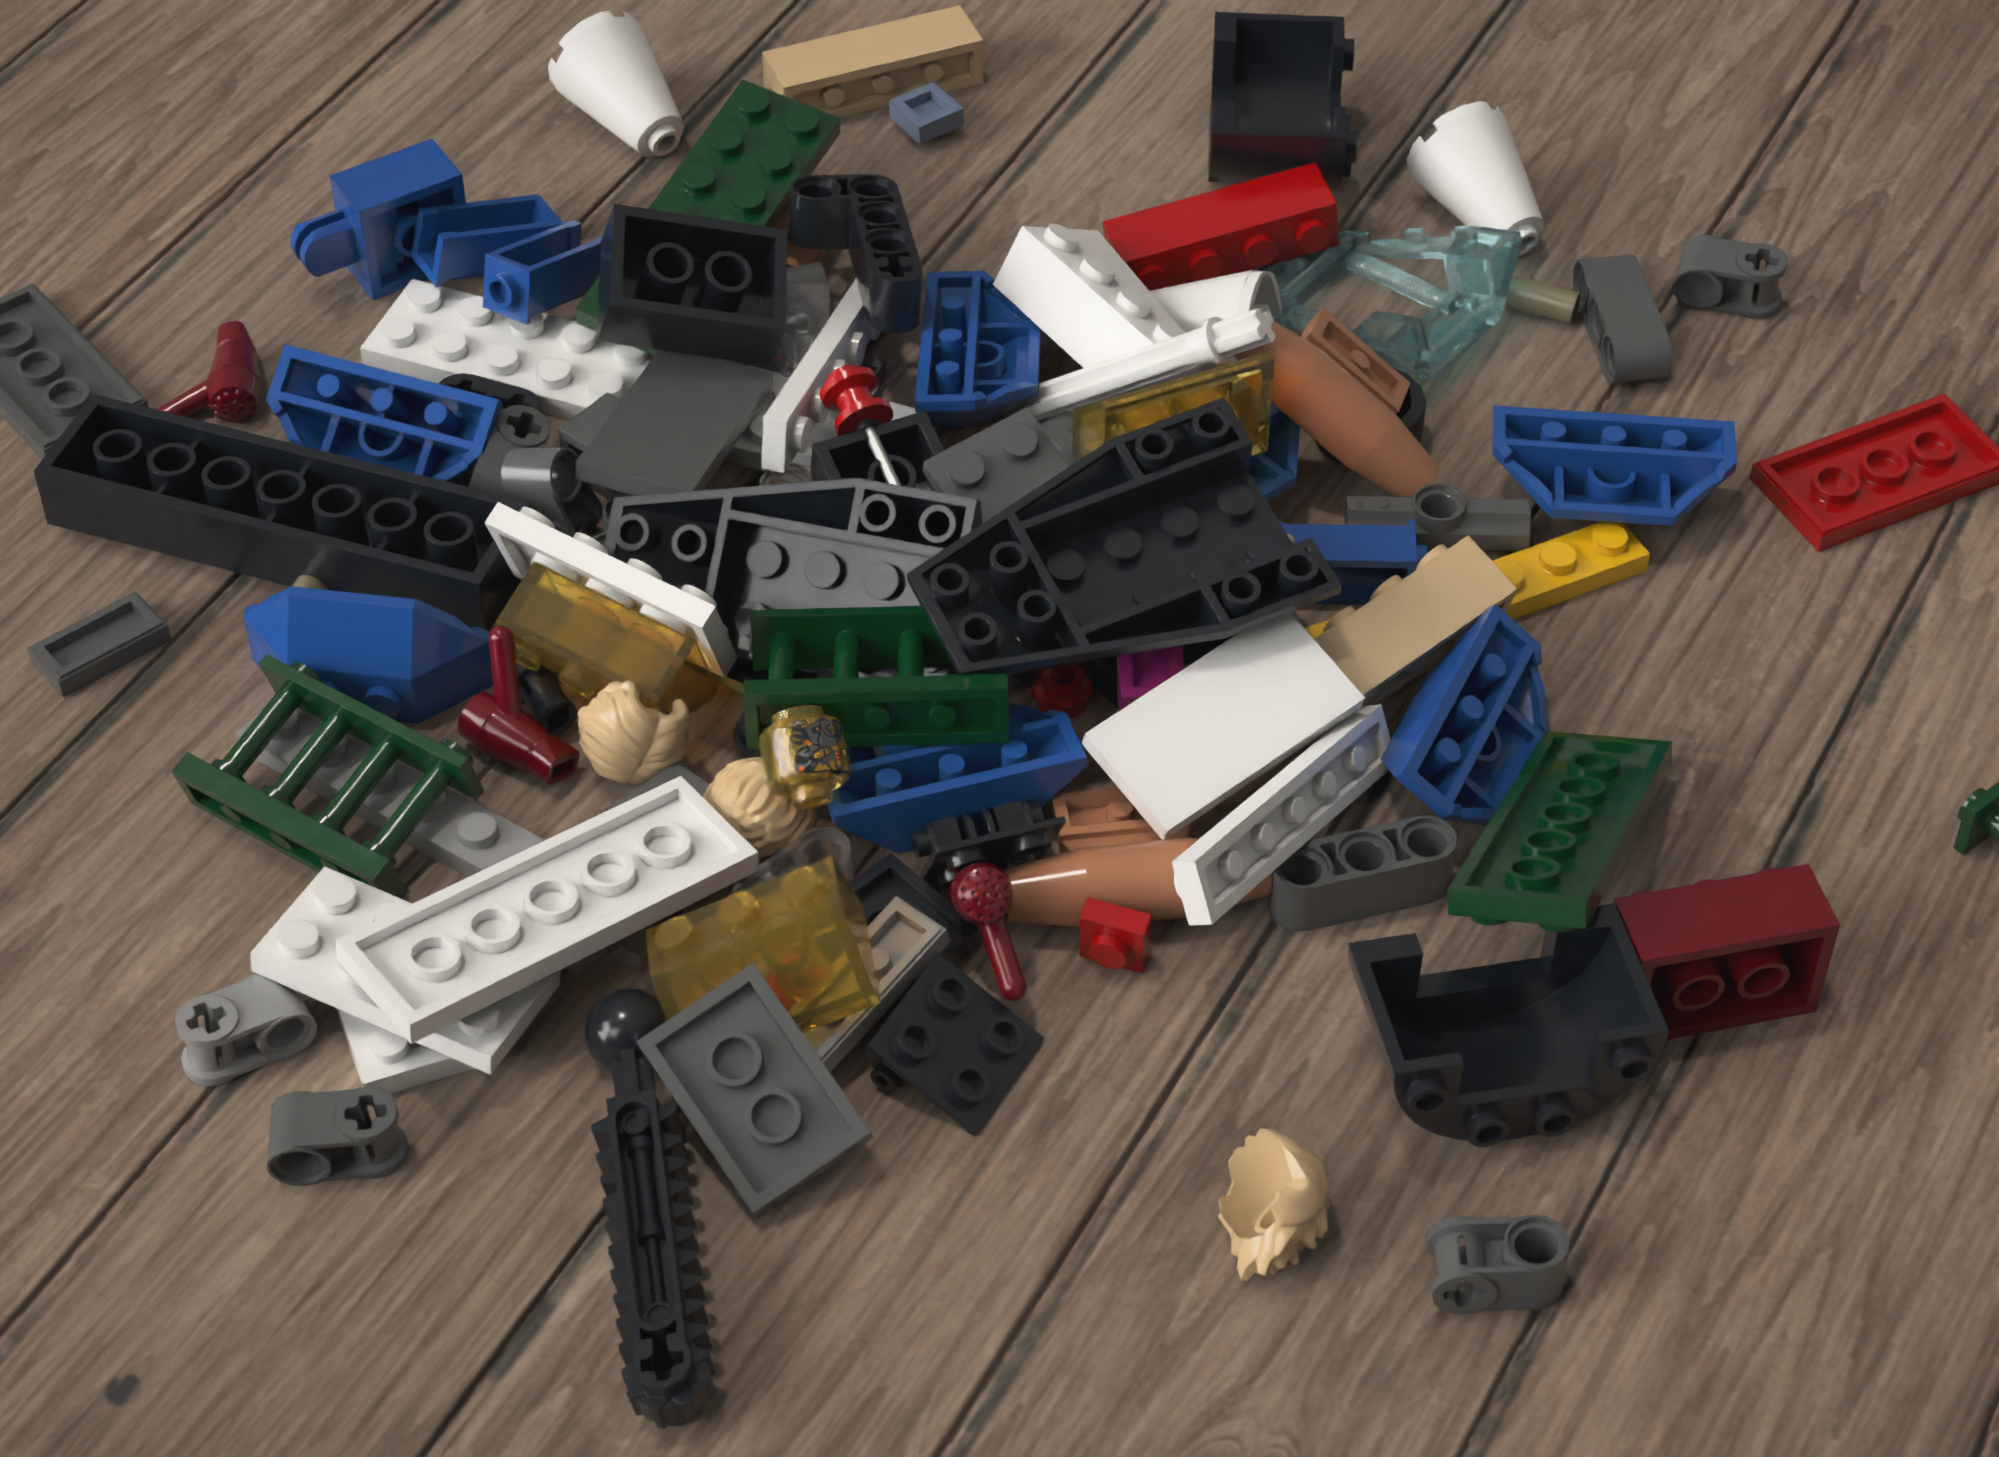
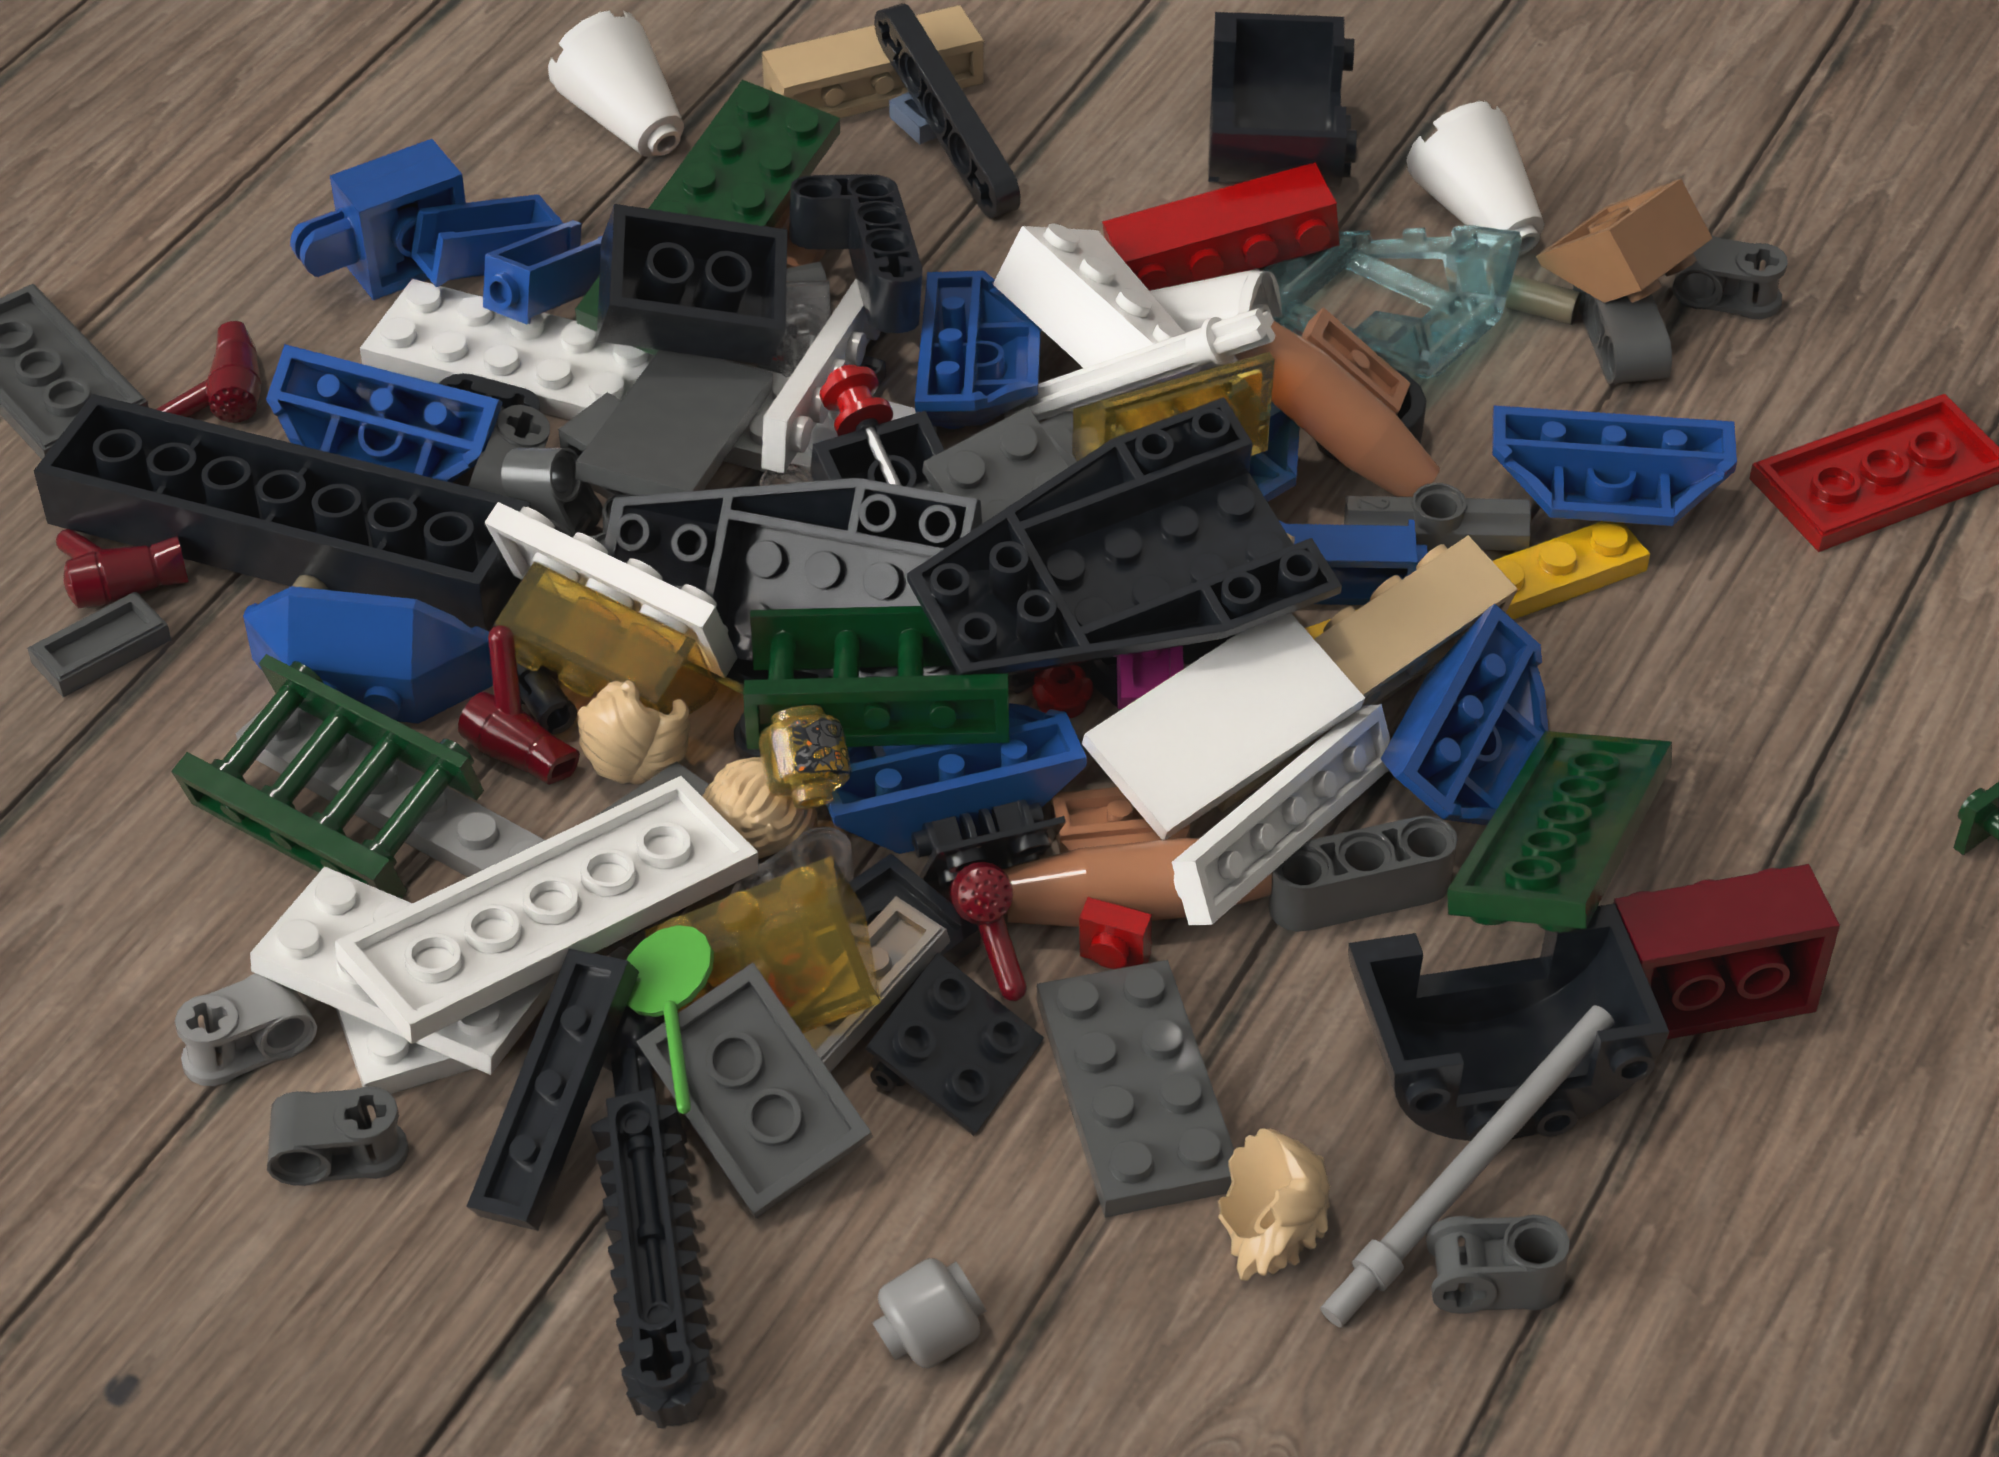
none -> dark red piece [56,529,189,609]
none -> black plate [466,949,639,1231]
none -> bright green piece [626,925,714,1114]
none -> light grey head [872,1258,987,1369]
none -> black beam [874,3,1021,218]
none -> dark grey plate [1036,960,1234,1217]
none -> light grey bar [1320,1005,1615,1328]
none -> medium nougat slope [1536,179,1713,303]

